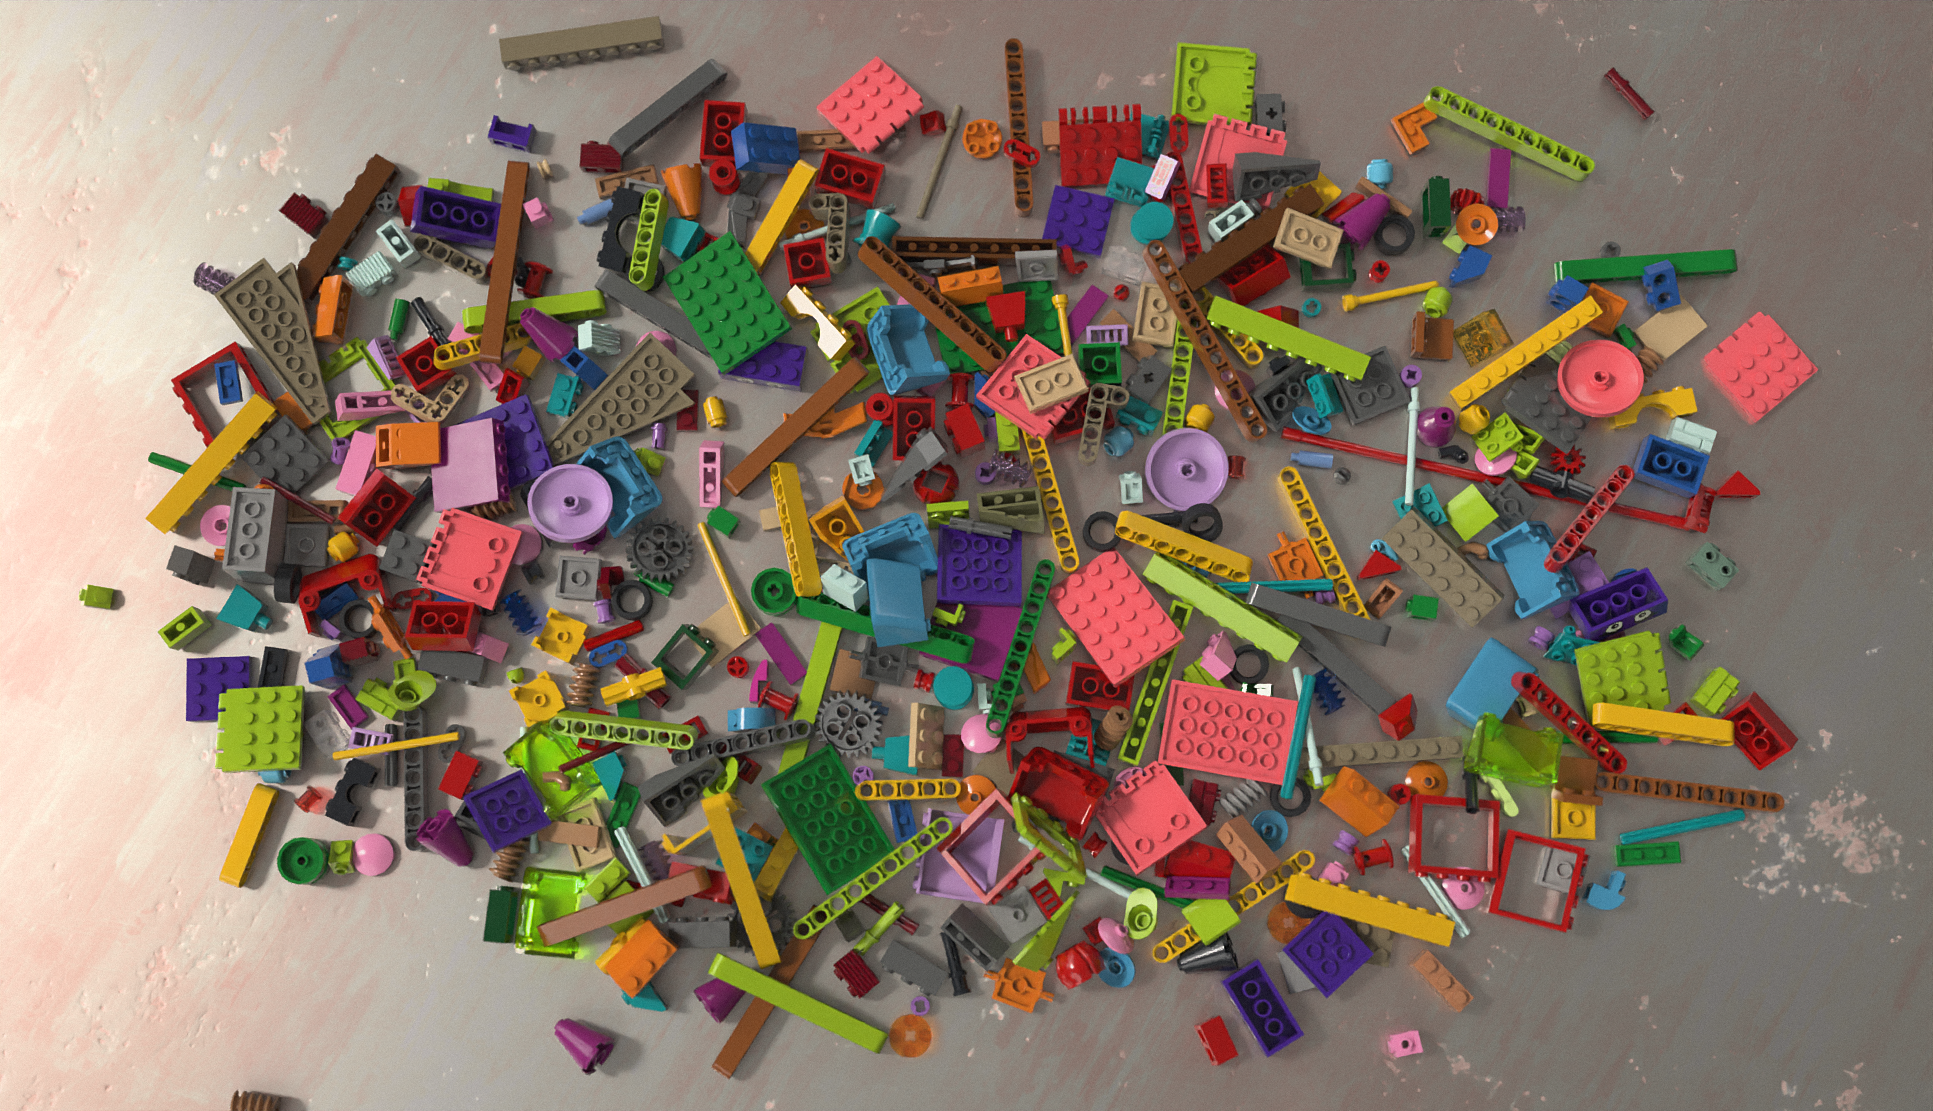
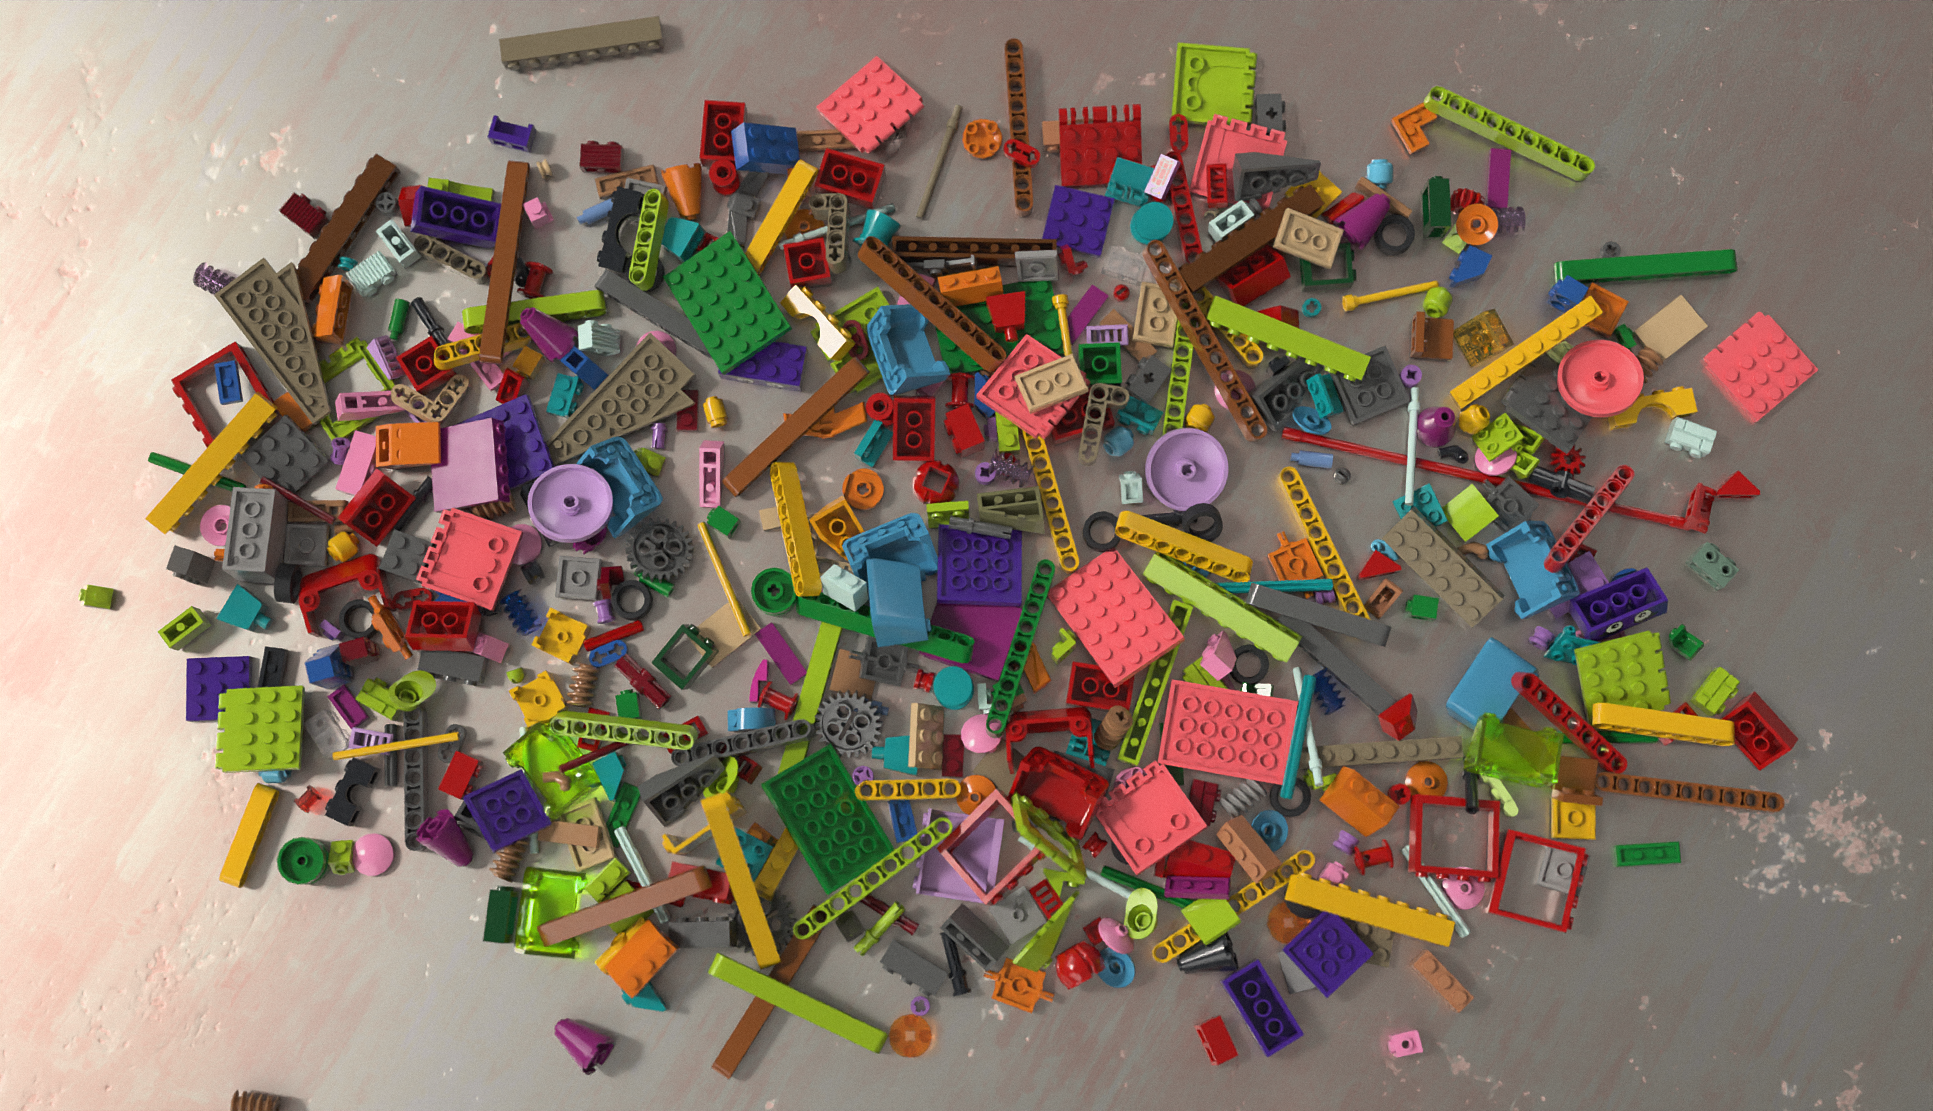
blue plate [314,581,359,620] -> none
lime bracket [393,657,417,684] -> none
yellow piece [600,667,667,707] -> none
dark grey beam [608,58,728,157] -> none
piece [637,840,672,881] -> none
magenta cone [693,978,746,1024] -> none
red wheel [727,656,749,678] -> none
dark red brick [833,948,881,998] -> none
light aqua bracket [848,454,875,486] -> none
dark grey wedge [881,427,948,502] -> none
red slope [920,110,946,135] -> none
lime bracket [932,604,966,627] -> none
teal hinge [1129,112,1169,159] -> none
clear red bush [1227,455,1246,480] -> none
red bush [1368,260,1390,283] -> none
tan bush [1516,696,1539,718] -> none
dark azure brick [1580,871,1626,910] -> none
dark red pin [1604,67,1655,121] -> none
teal axle [1620,809,1745,845] -> none
blue brick [1633,434,1710,499] -> none
blue brick [1642,260,1681,311] -> none

